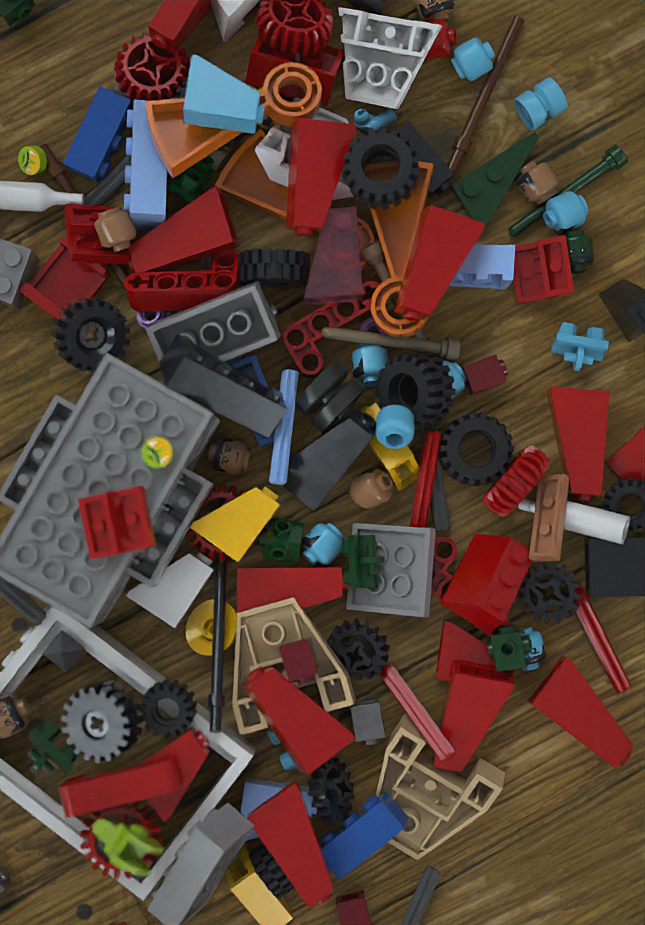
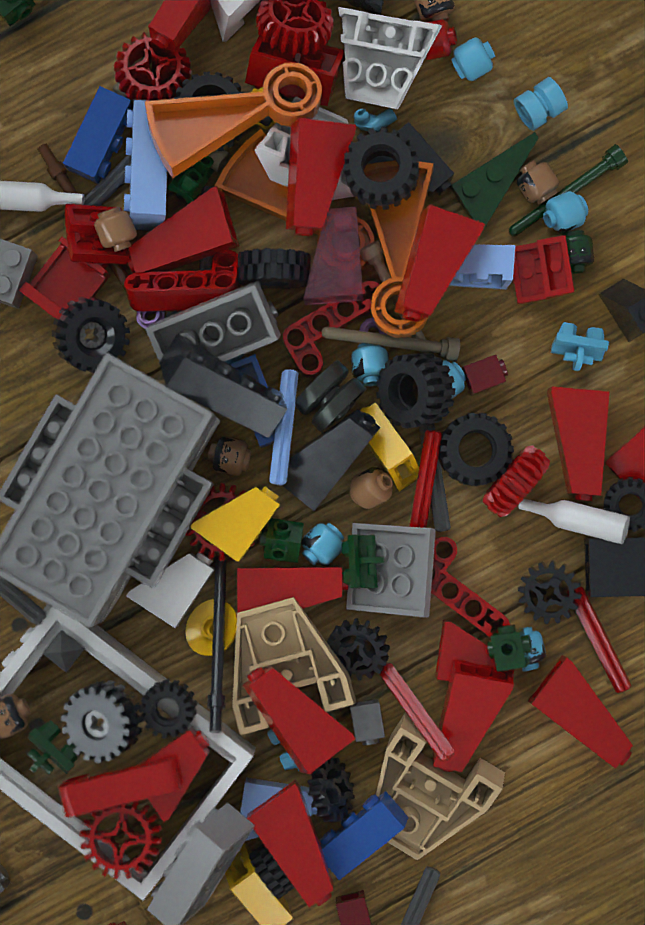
lime tile [18,145,47,175] -> none
red slope [78,485,156,560] -> none
lime hinge [92,819,165,876] -> none
tile [141,437,173,468] -> none
medium azure slope [183,55,265,134] -> none
dark red brick [279,637,321,685] -> none
medium azure head [376,405,414,449] -> none
red slope [440,534,532,634] -> none
reddish brown bar [447,16,524,174] -> none
nougat tile [529,474,569,562] -> none

